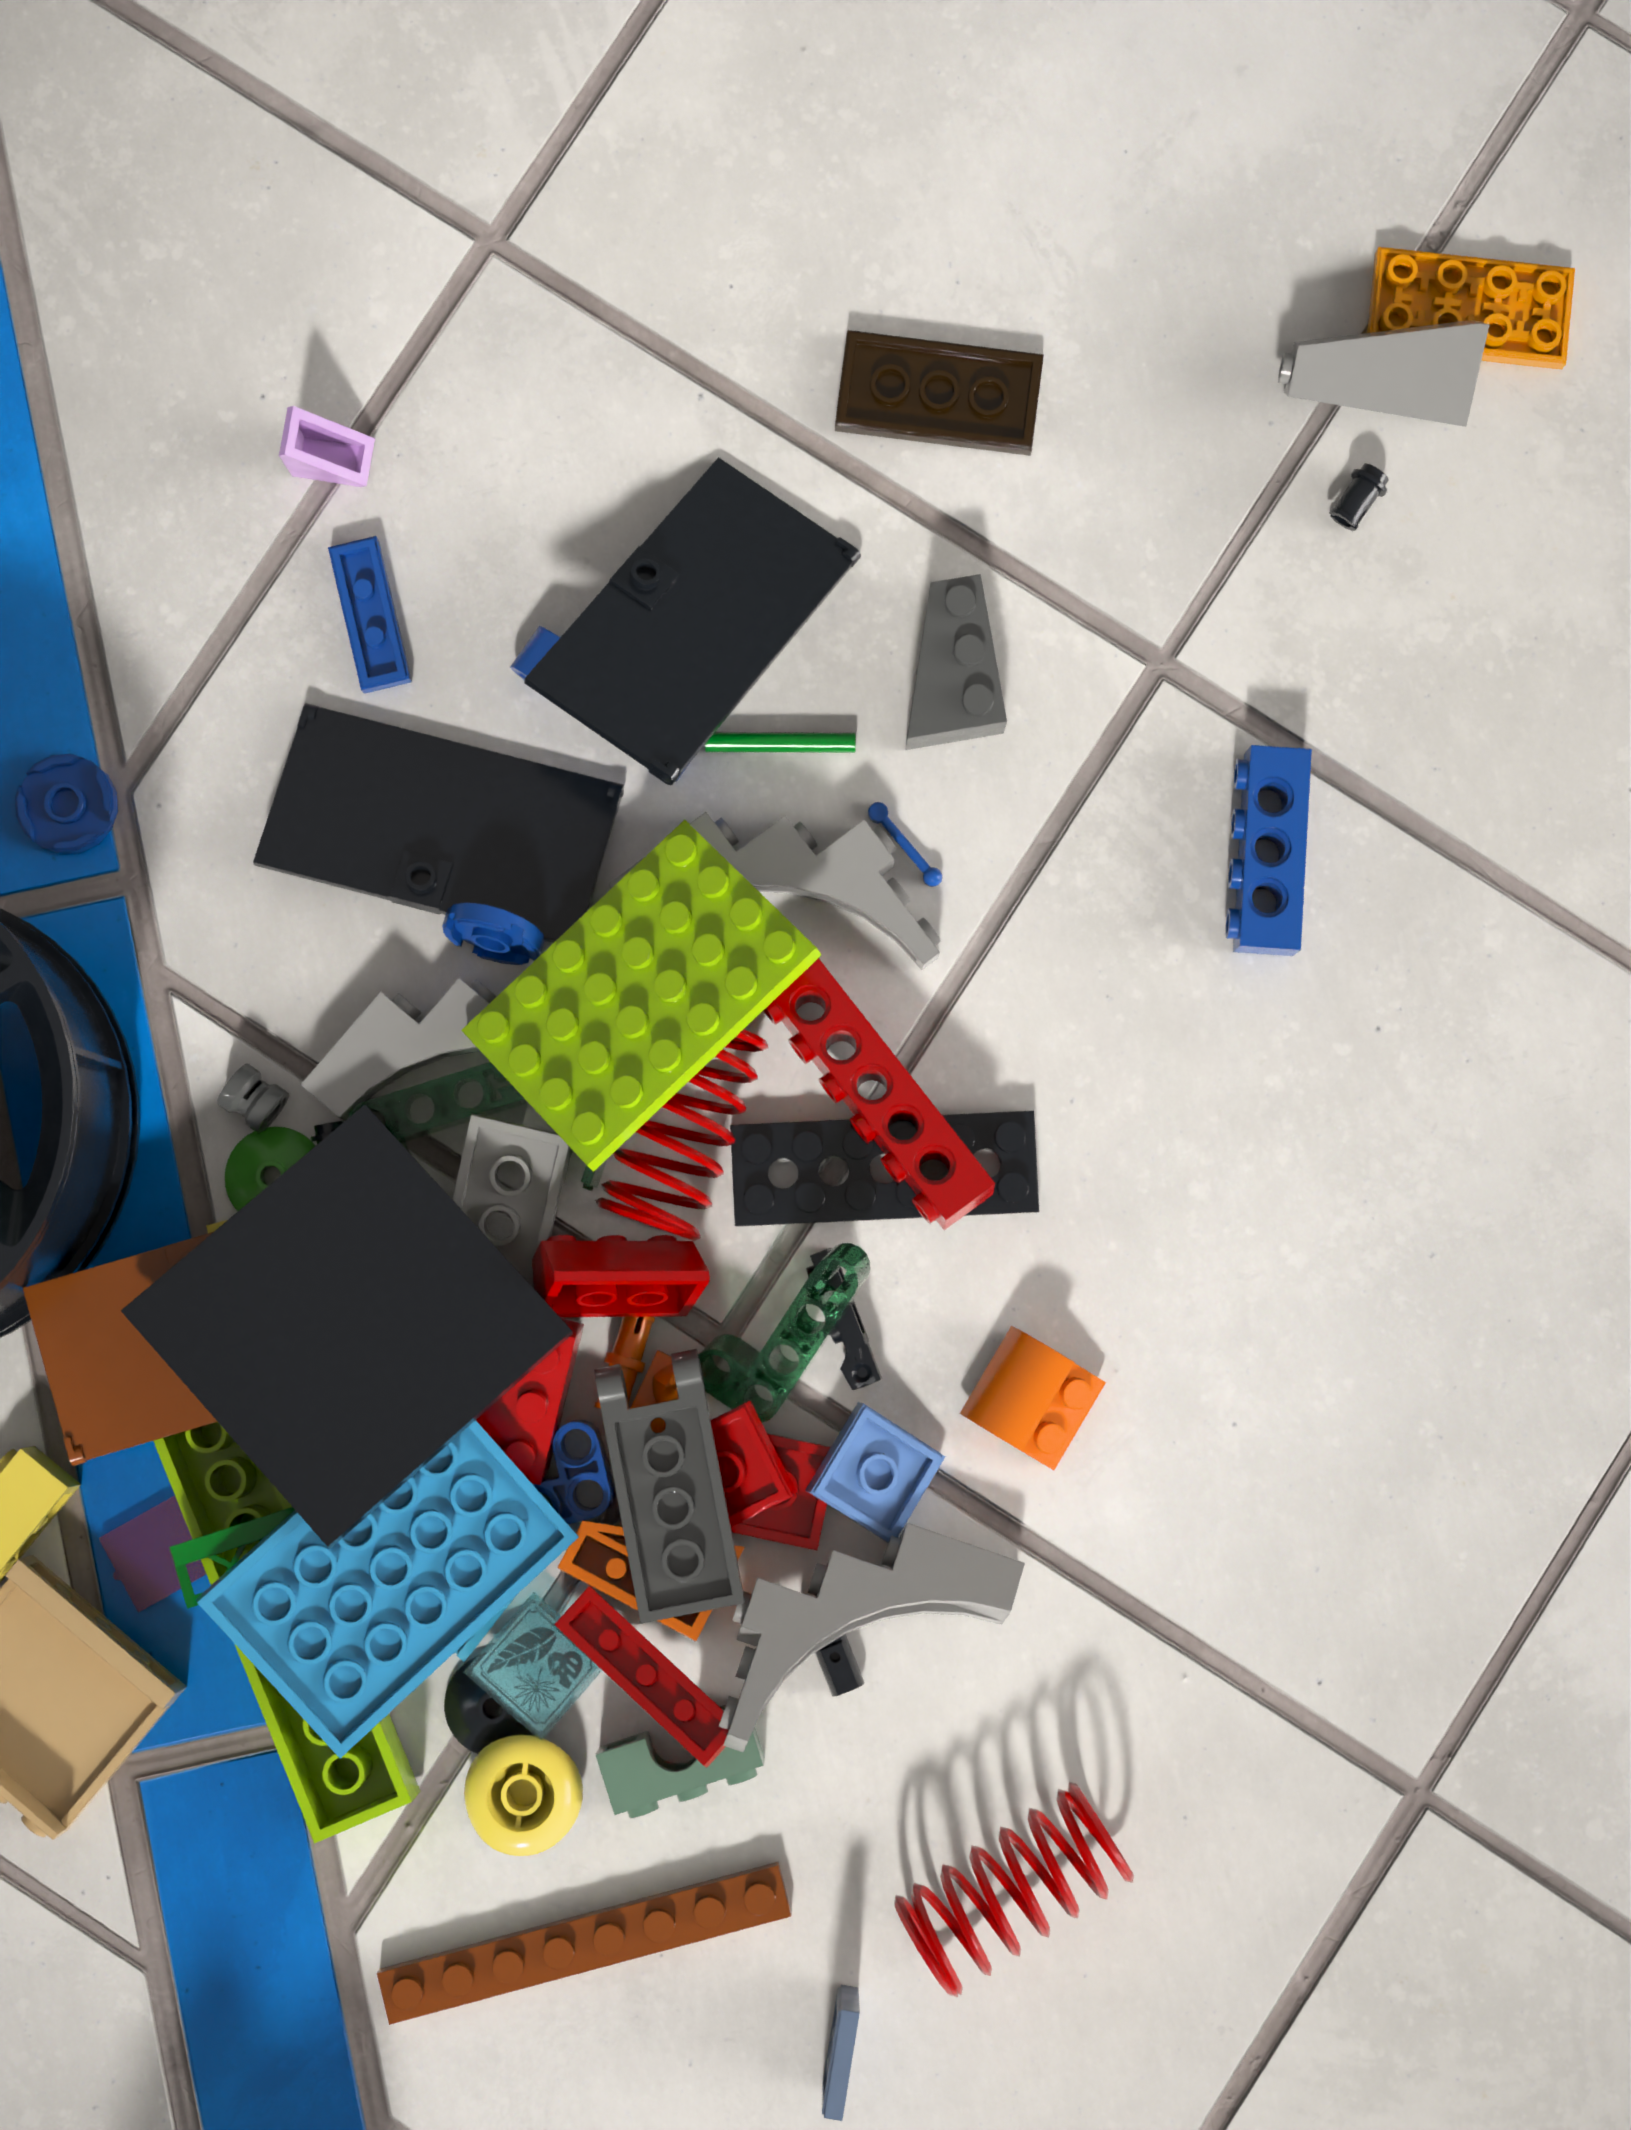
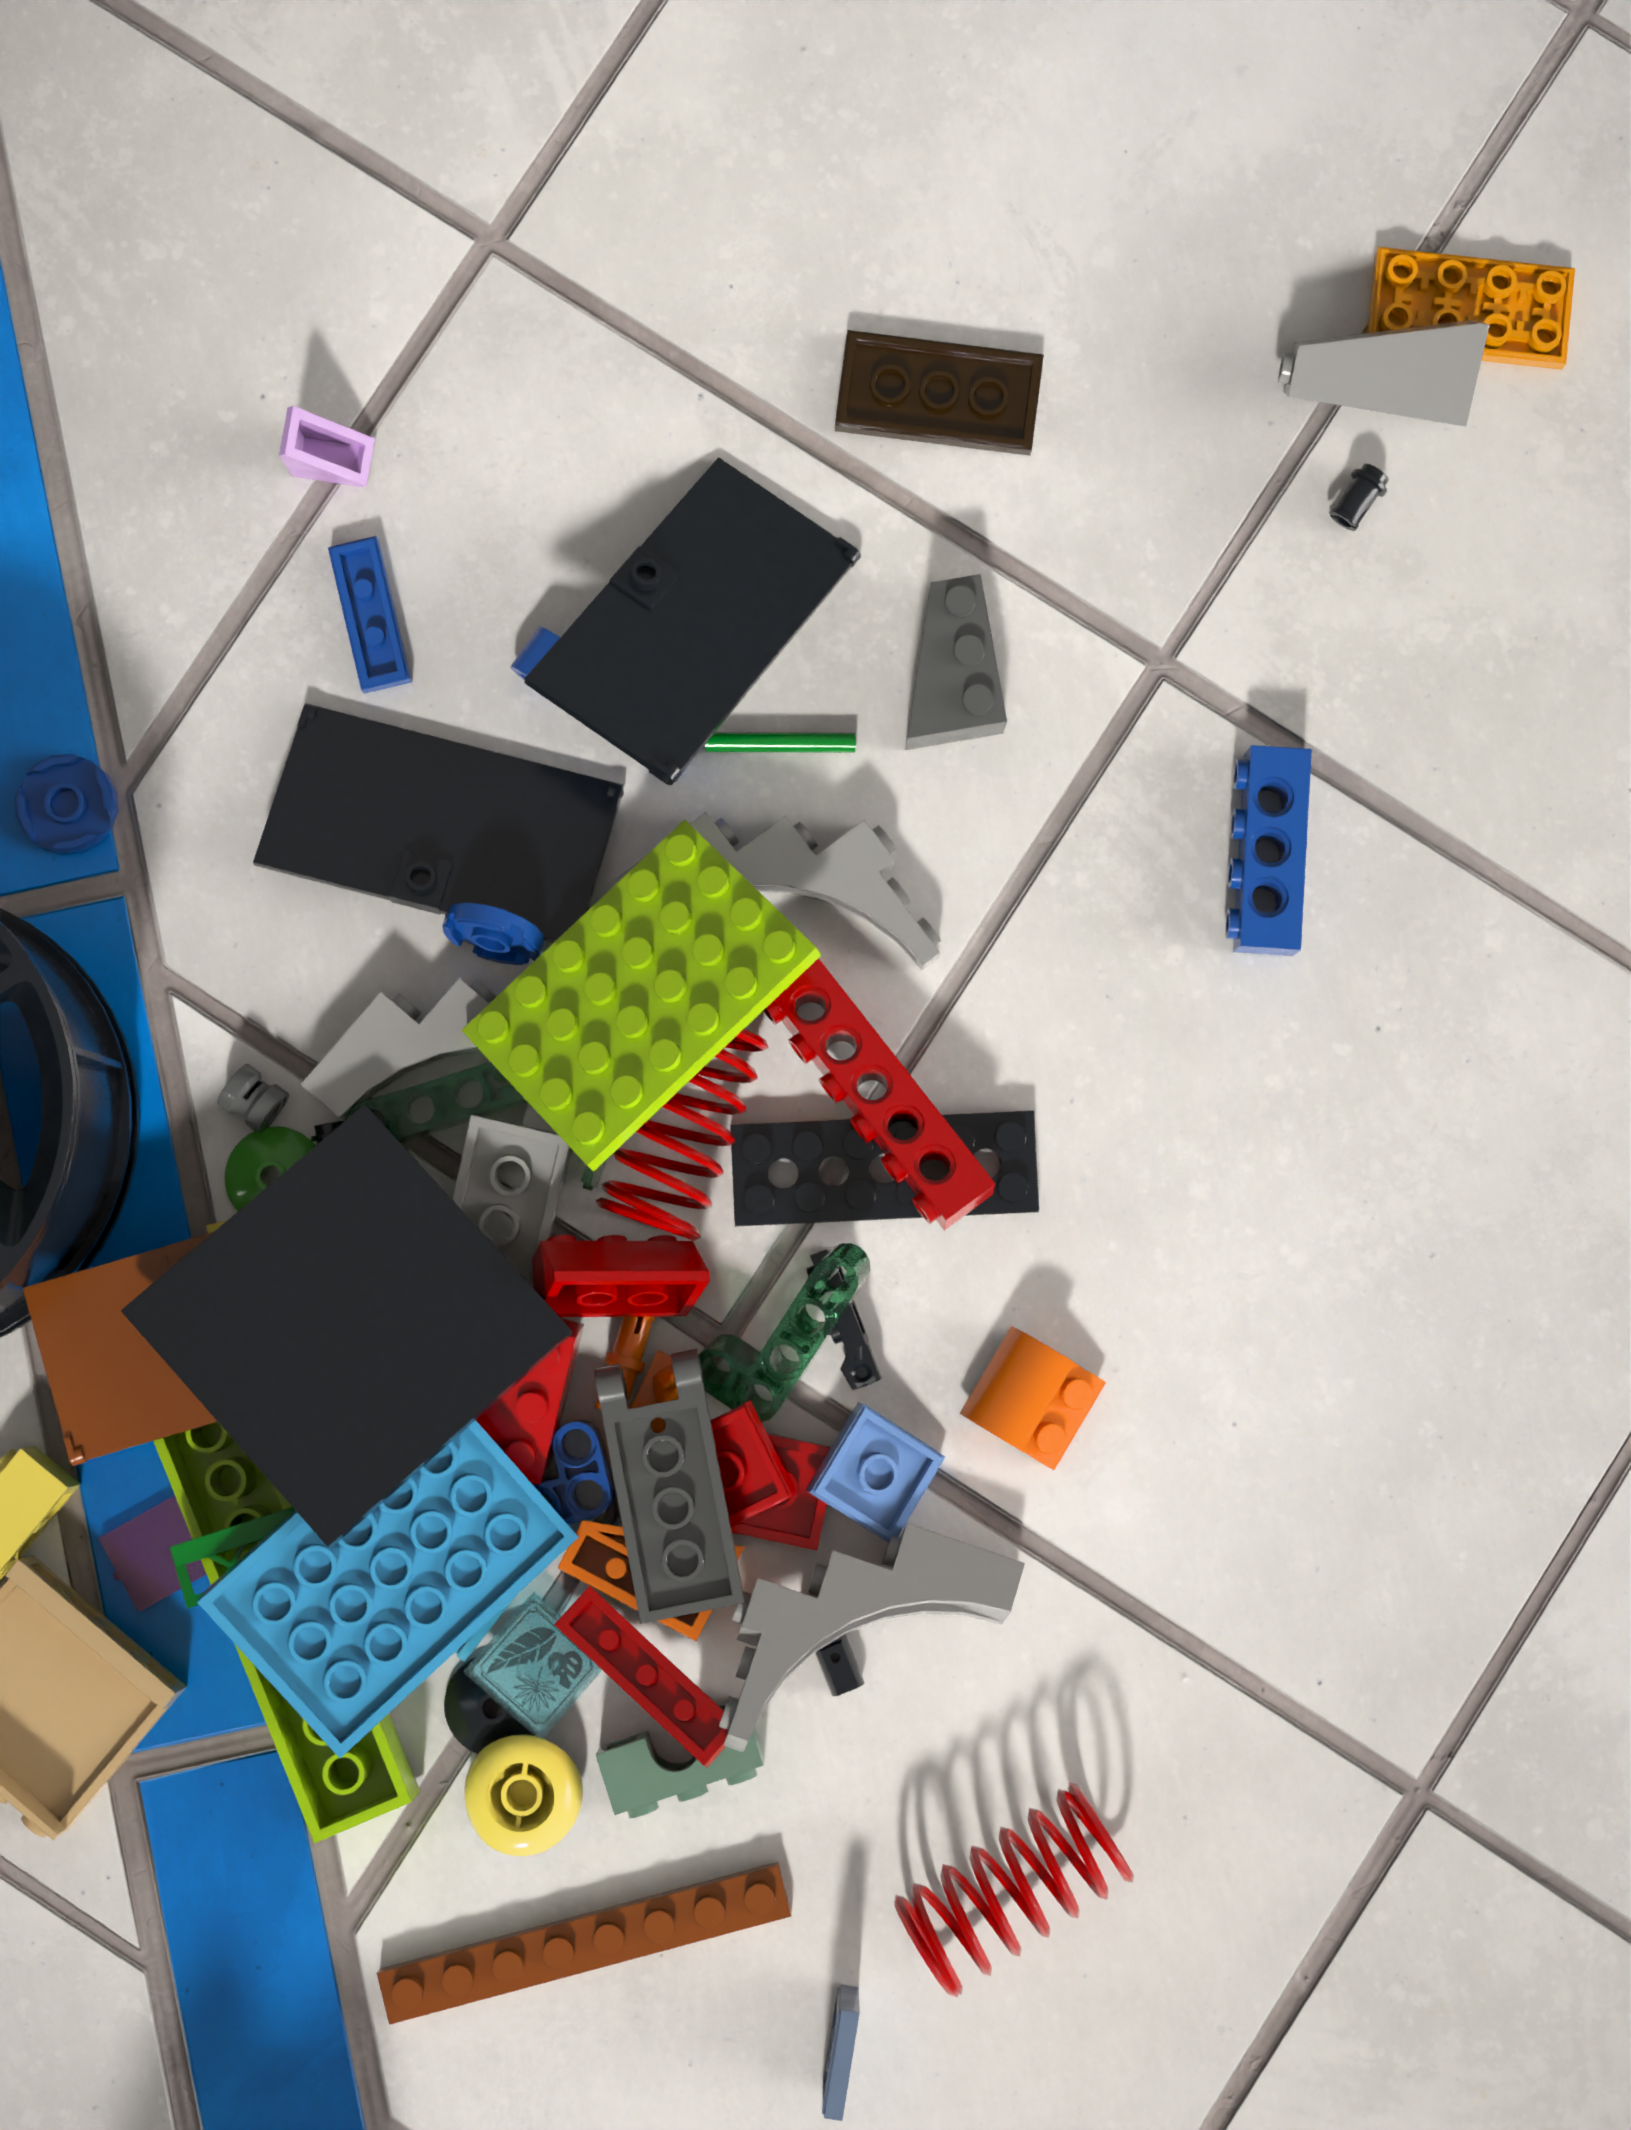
blue hinge [868,802,943,887] -> none

